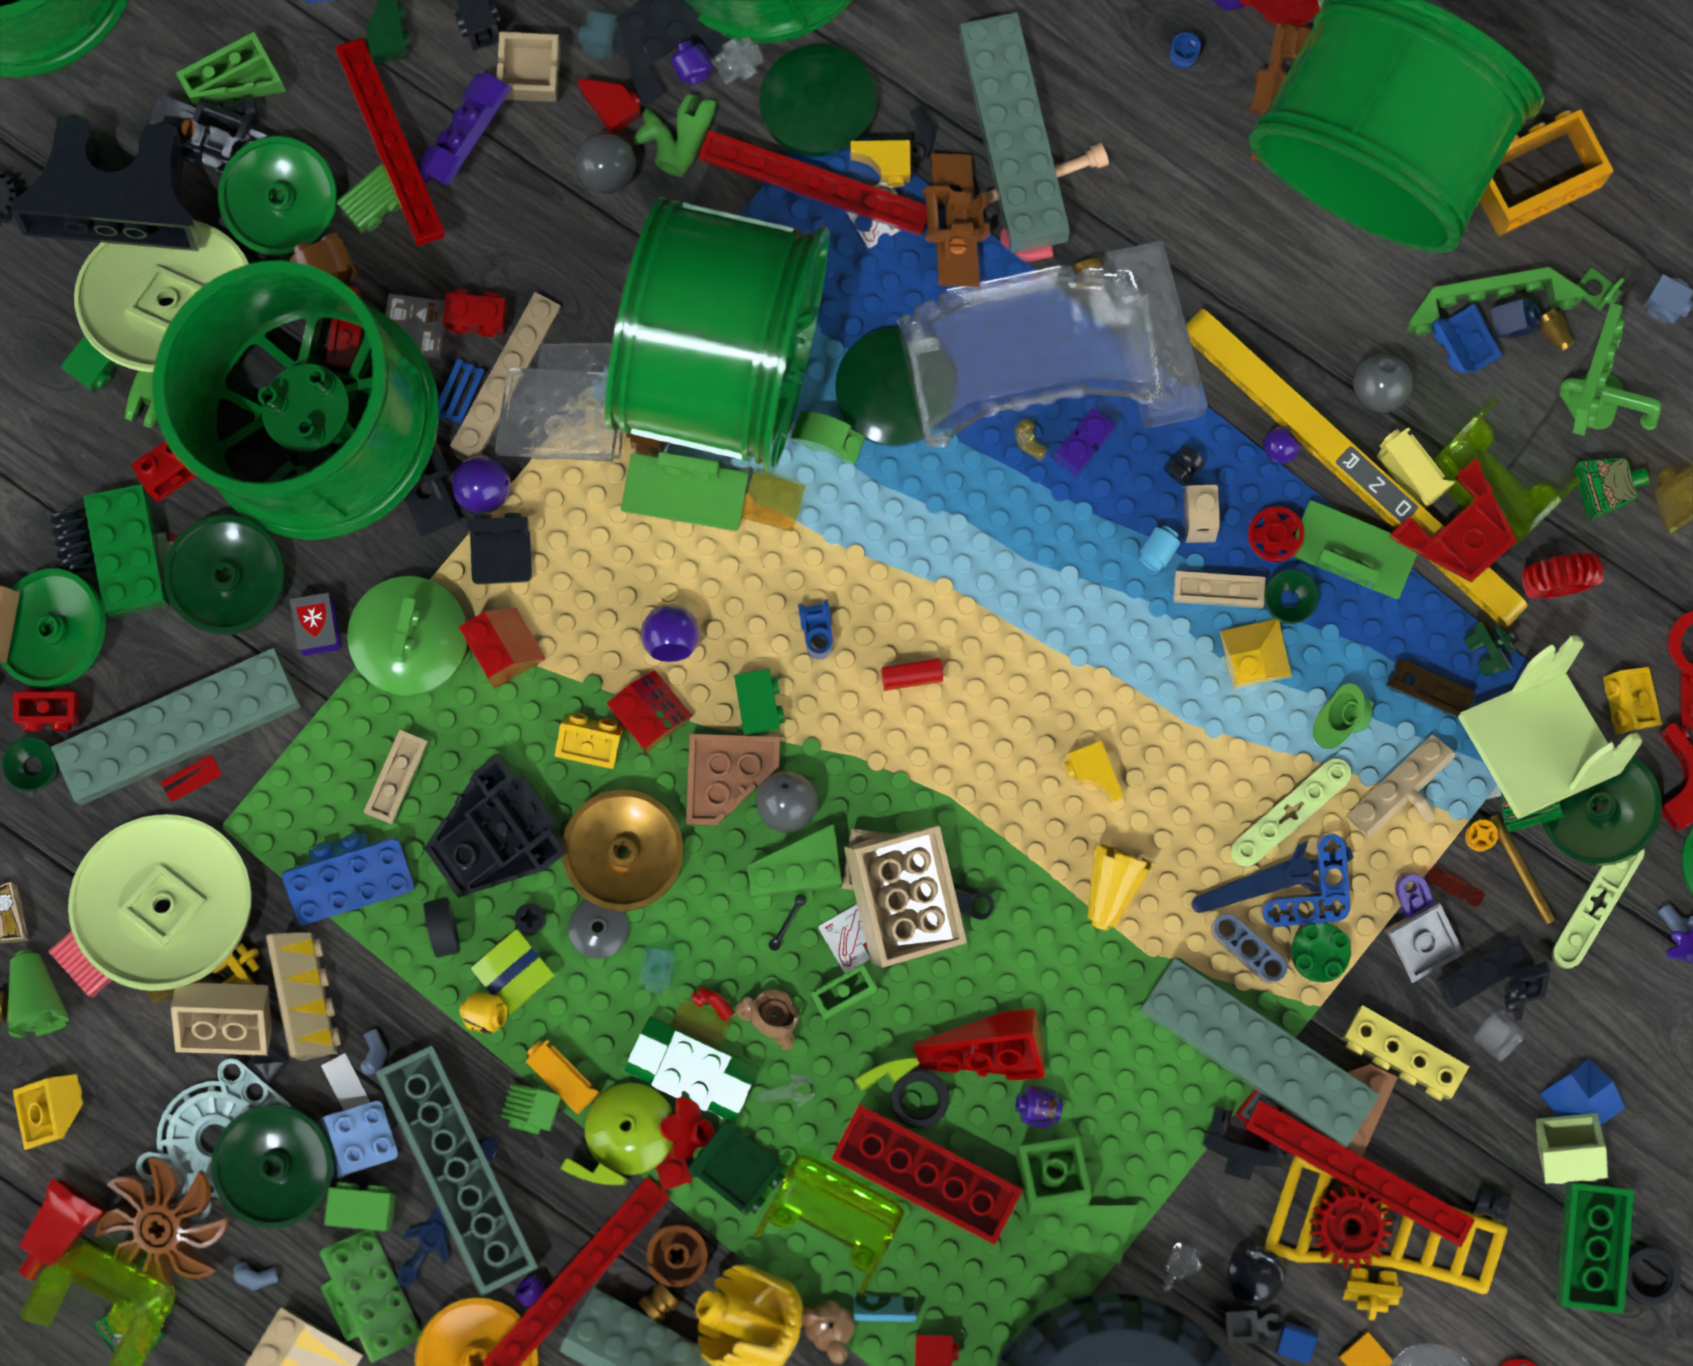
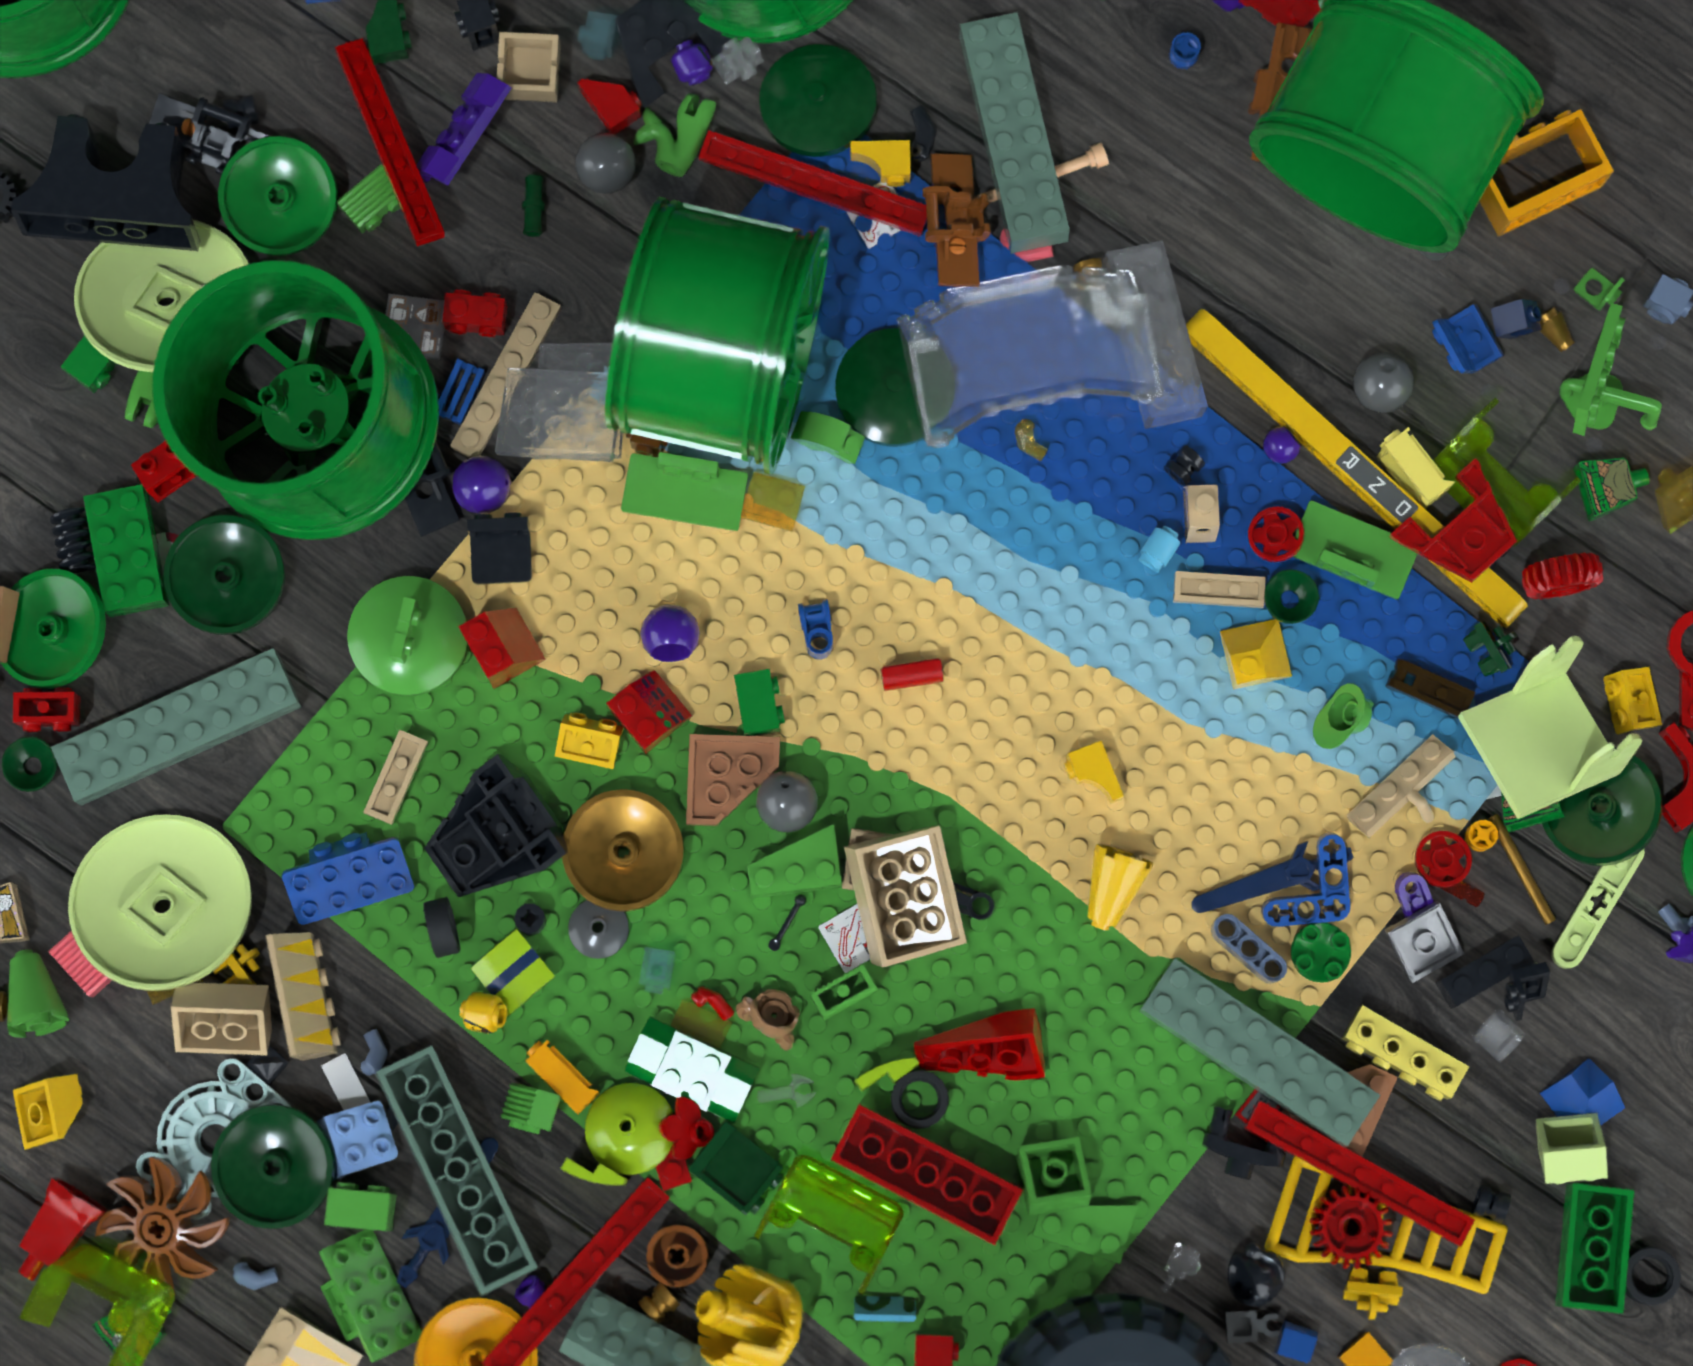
red sticker [161,755,222,802] -> none
bright green wedge [176,32,286,107] -> none
dark orange brick [289,233,357,282] -> none
piece [290,592,341,656] -> none
red hinge [326,286,362,369] -> none
medium nougat hair [801,1300,855,1364] -> none
dark purple head [1015,1085,1062,1128] -> none
dark purple piece [1054,407,1116,478] -> none
yellowish green piece [1230,759,1352,868] -> none
bright green slope [1406,267,1585,336] -> none
none -> dark green pin [521,175,545,237]
none -> red wheel [1414,831,1472,888]

